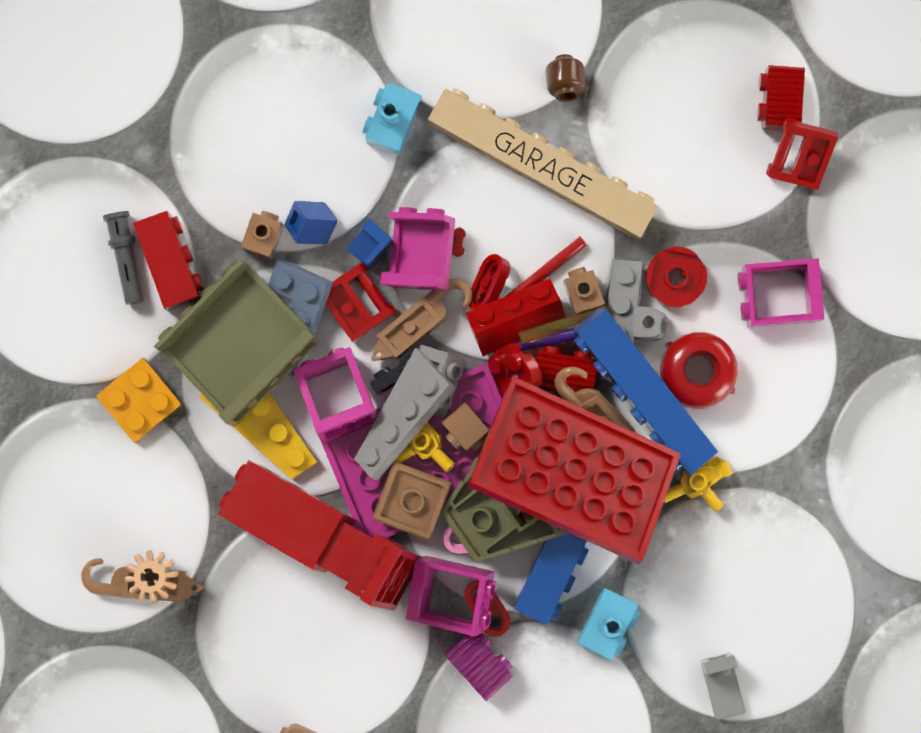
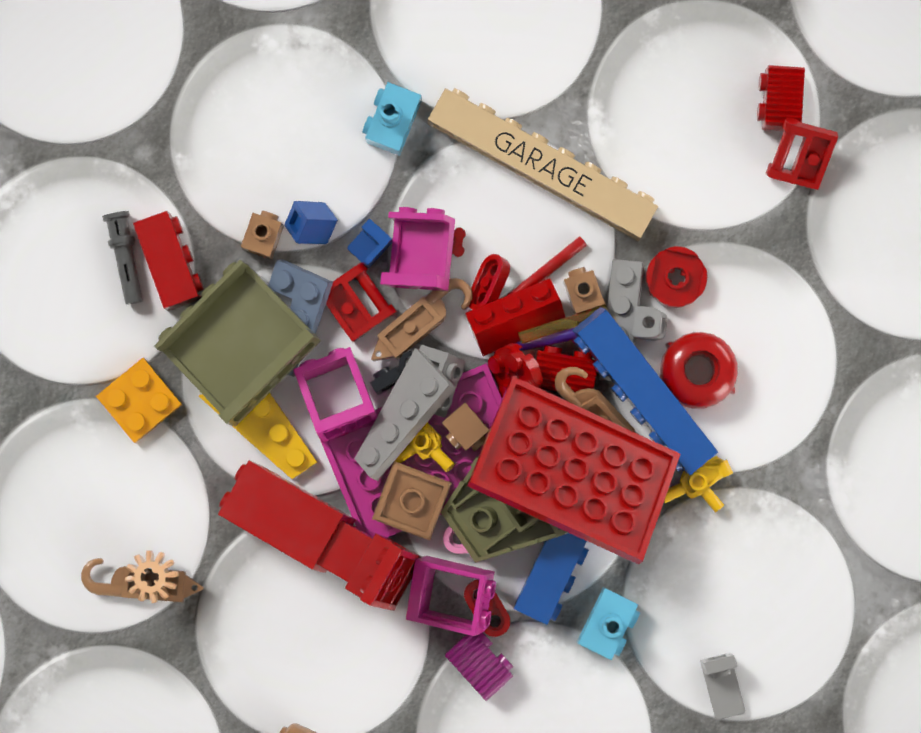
reddish brown head [545,54,586,102] -> none
dark pink window [738,258,825,328] -> none

